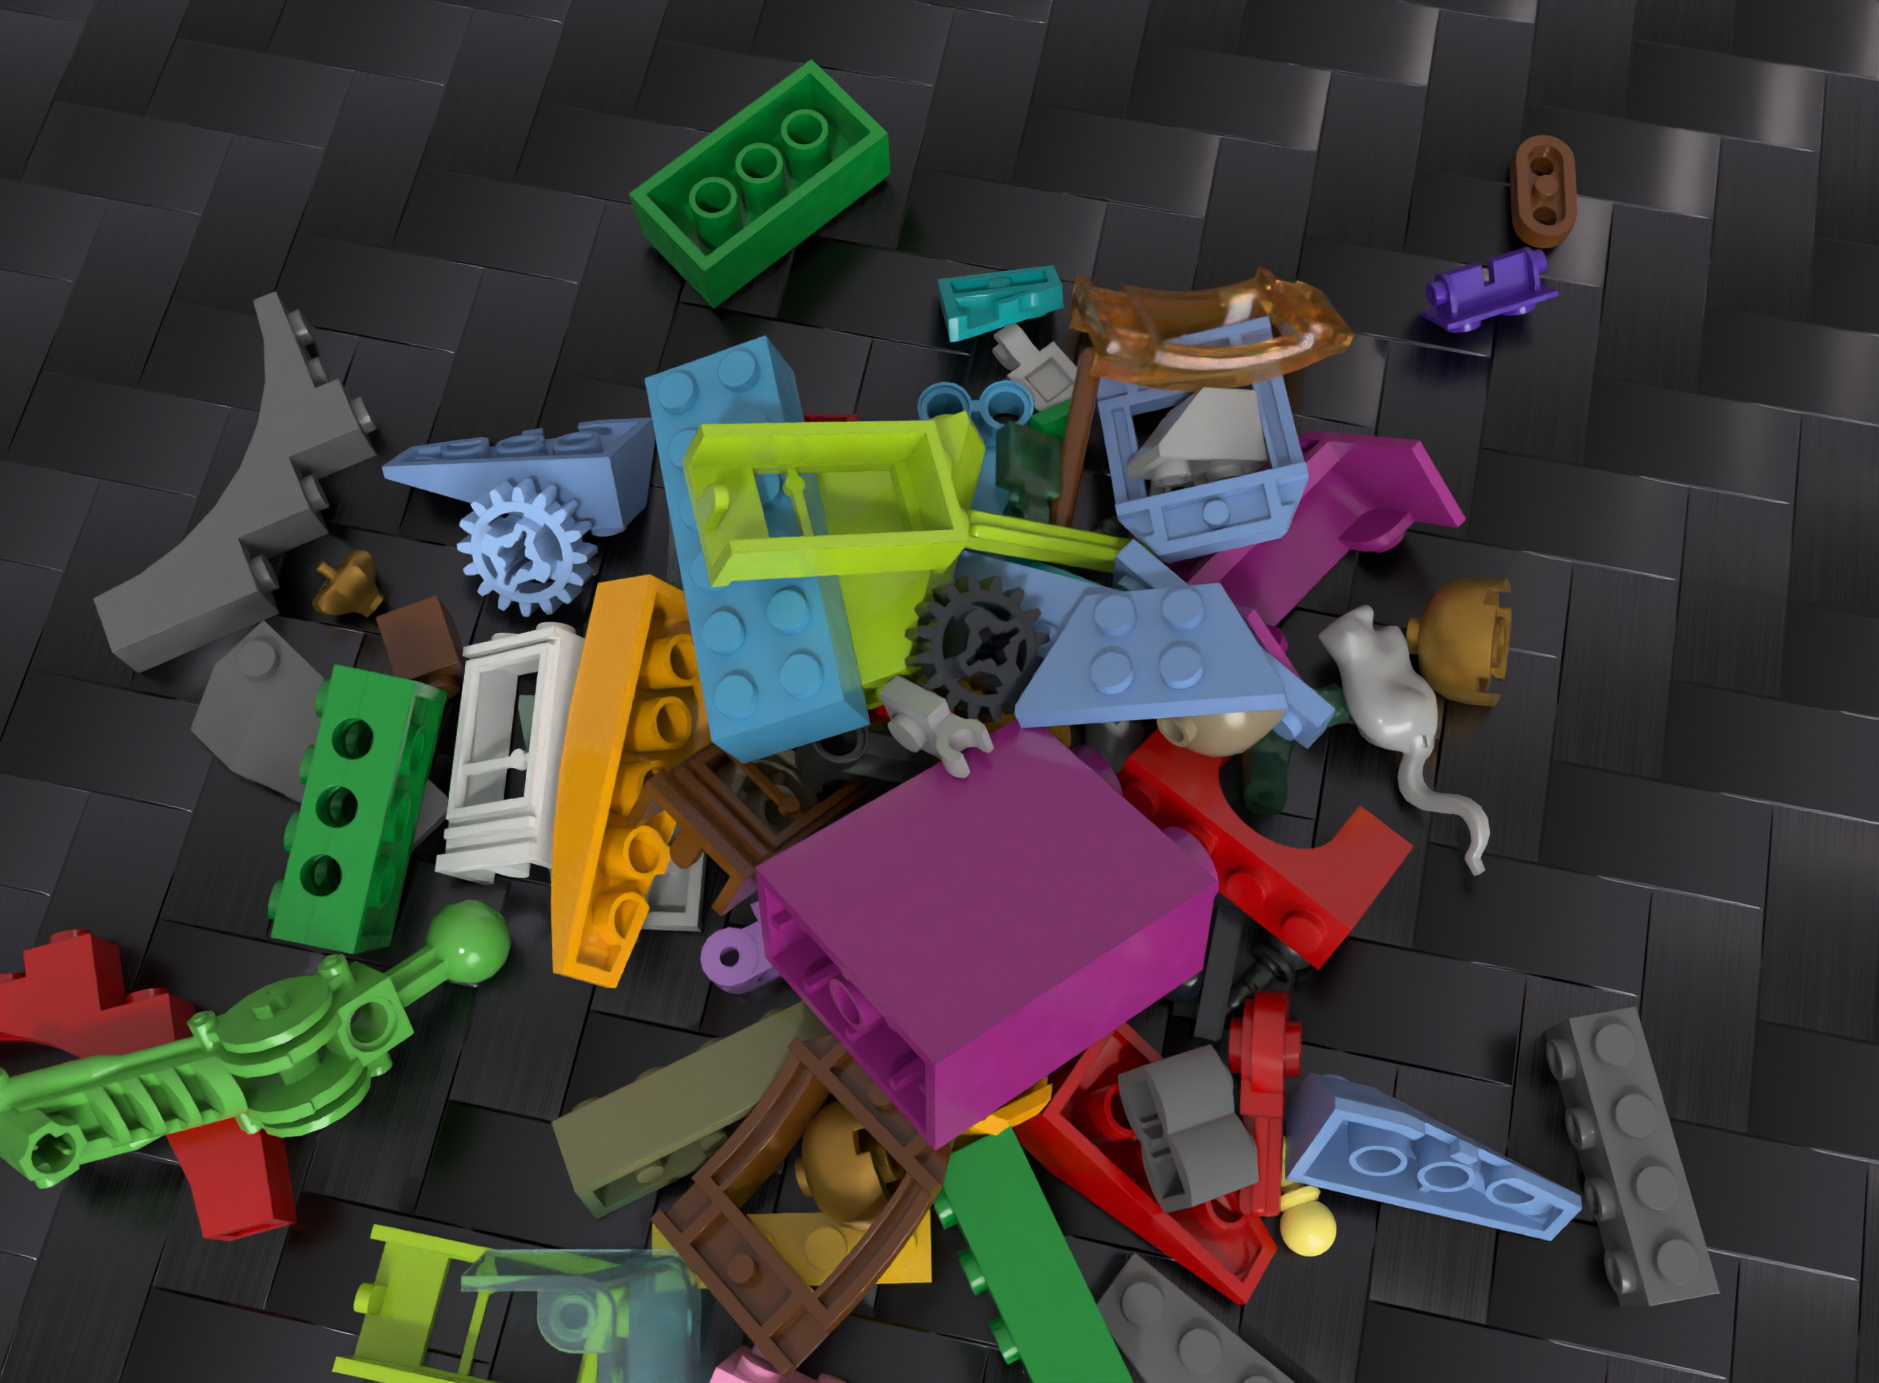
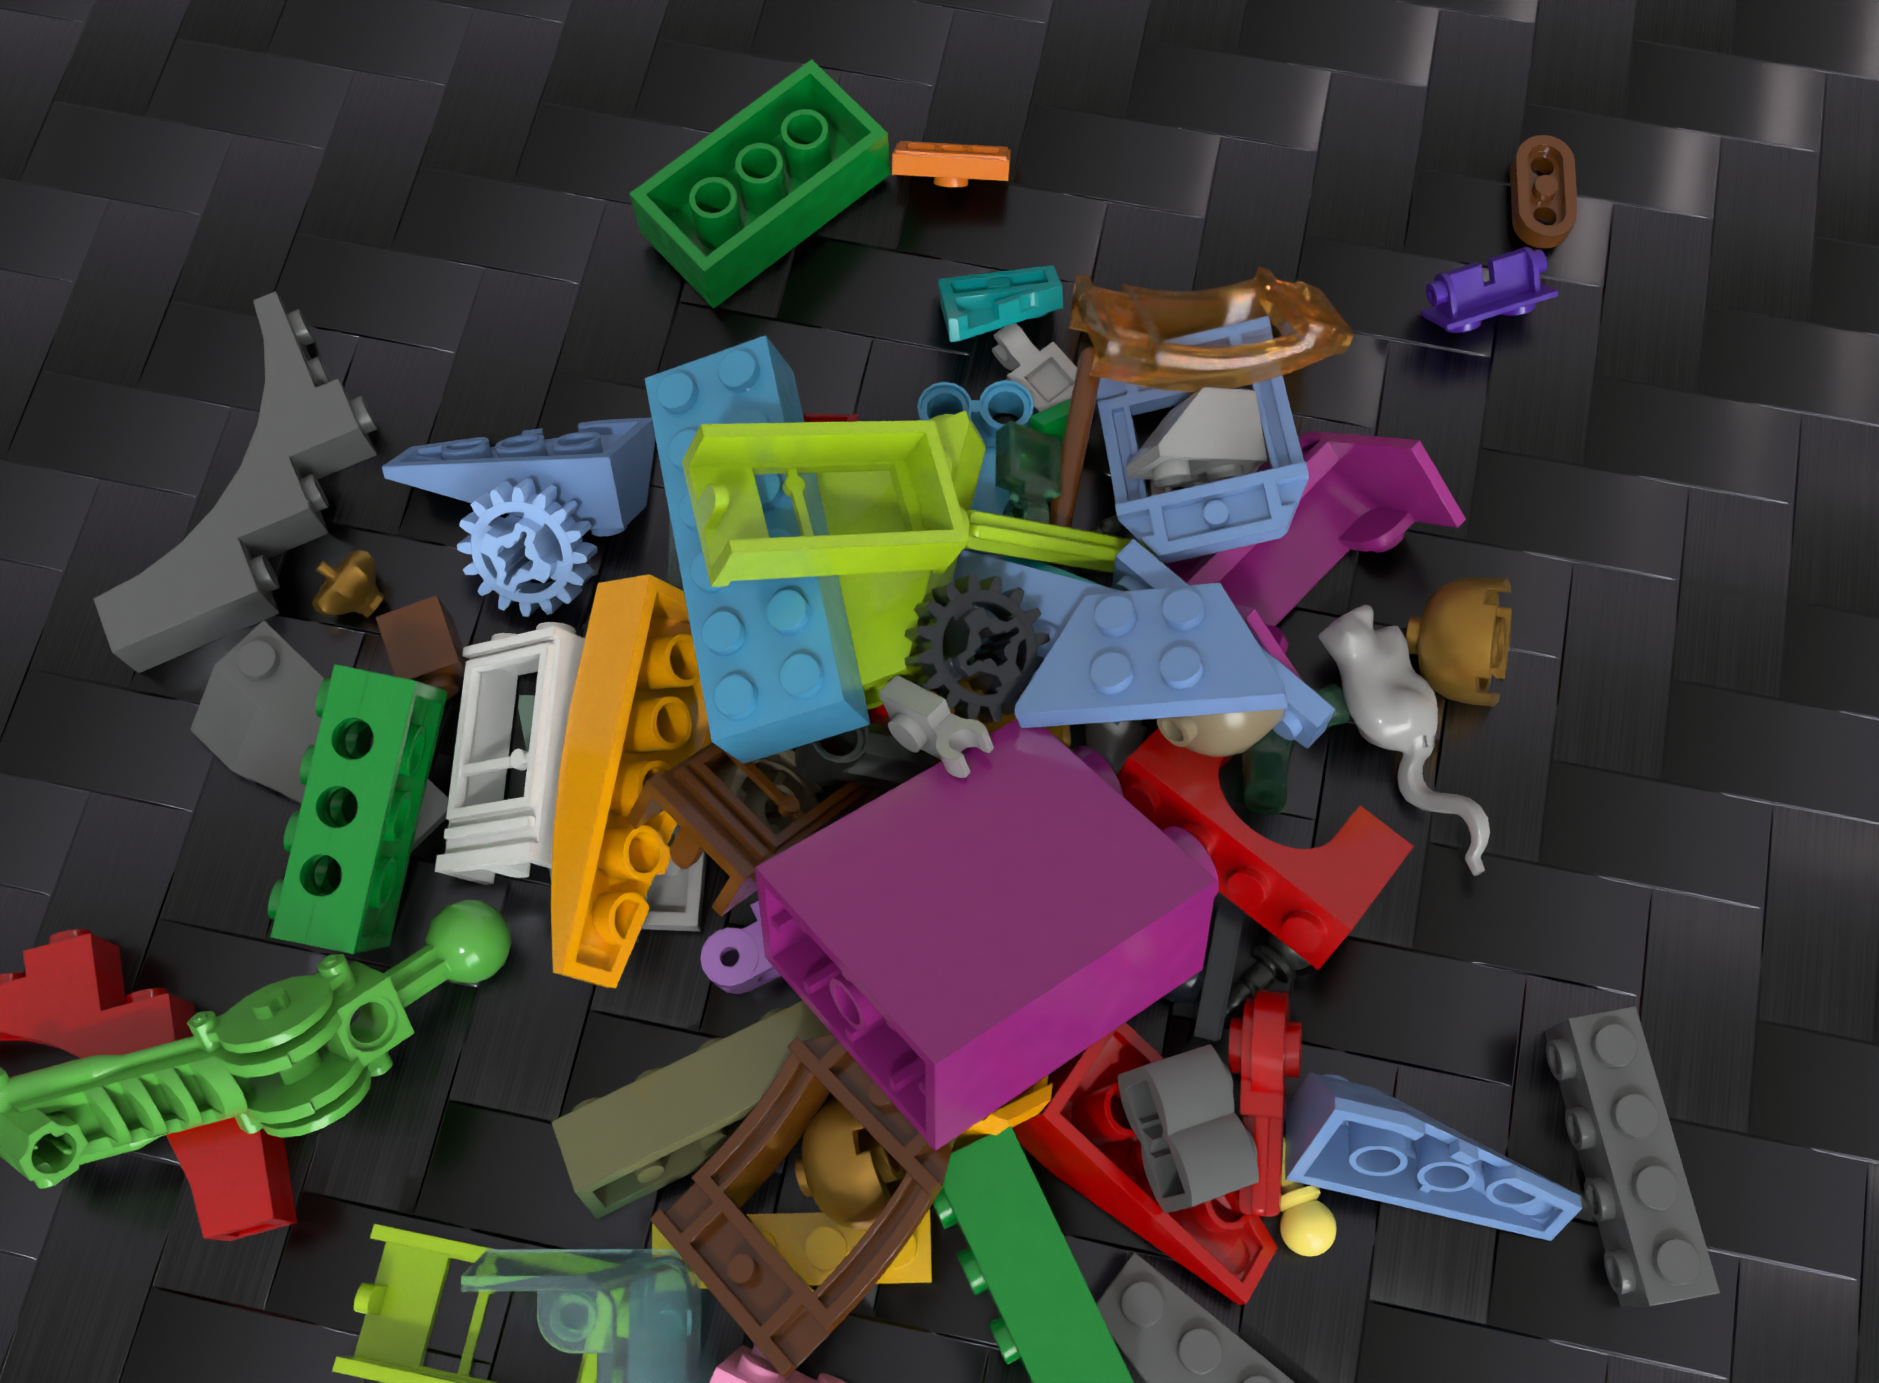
none -> orange plate [892,141,1011,187]

